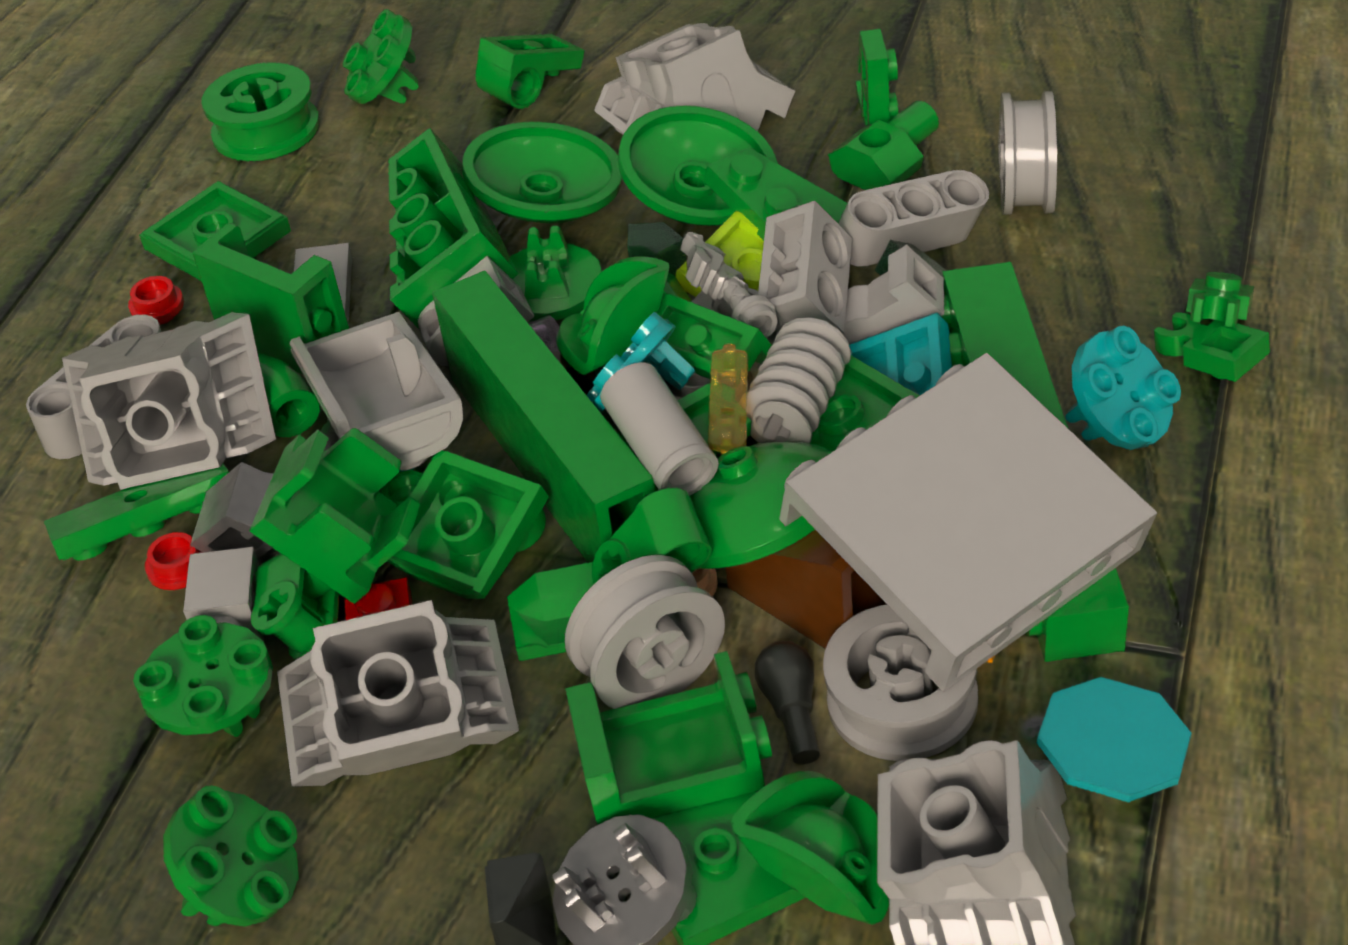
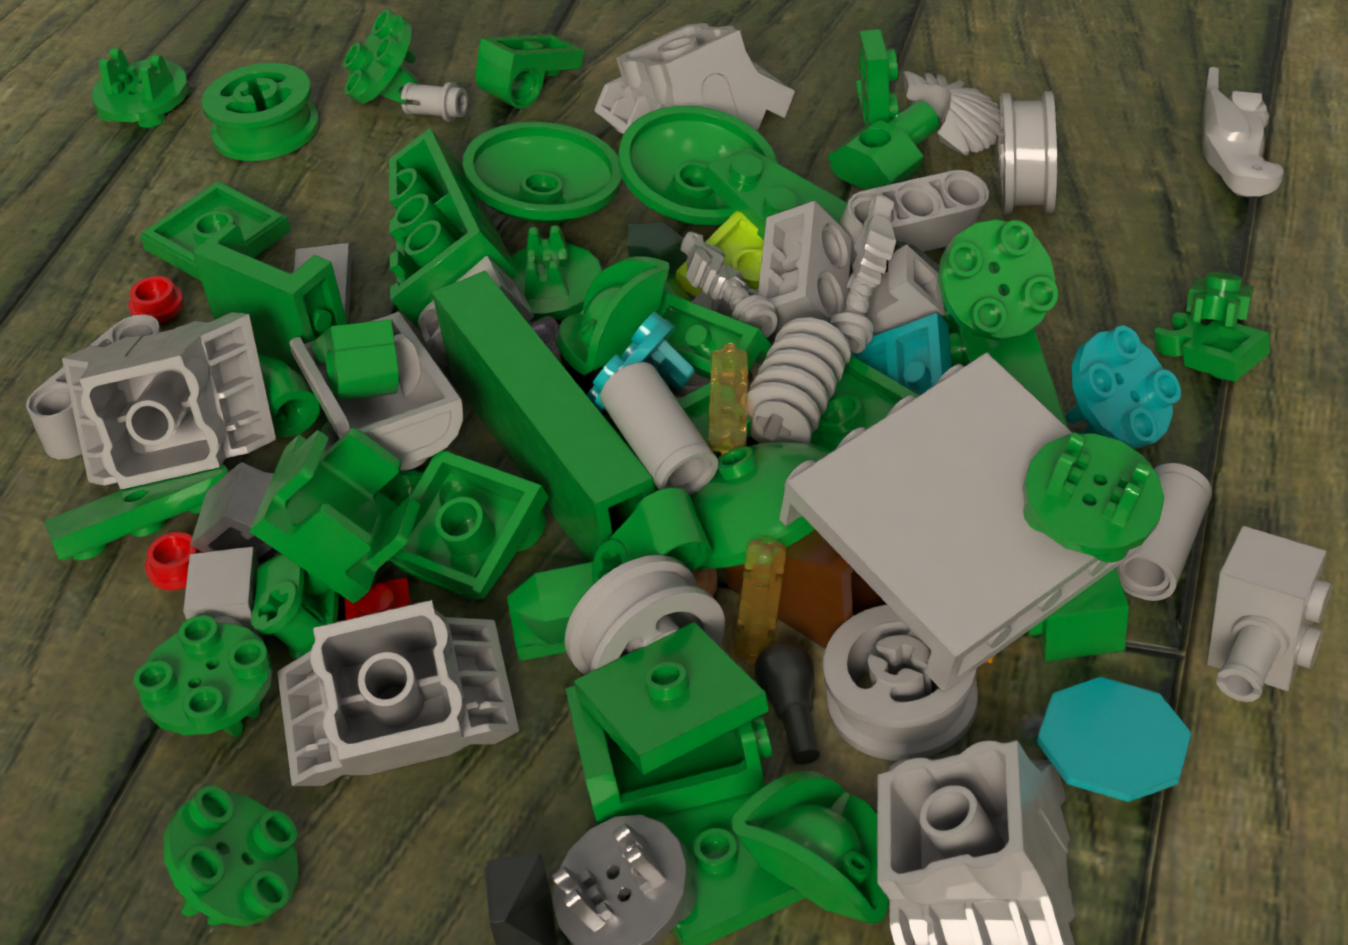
none -> green plate [92,48,191,128]
none -> green plate [311,319,399,401]
none -> light grey pin [401,82,468,122]
none -> green plate [573,622,769,775]
none -> clear yellow axle [733,536,787,663]
none -> light grey piece [830,194,896,353]
none -> light grey hair [903,71,1000,155]
none -> green plate [938,219,1058,341]
none -> green plate [1023,432,1165,563]
none -> light grey pin [1116,463,1212,601]
none -> light grey animal [1202,67,1284,197]
none -> light grey brick [1207,526,1333,702]

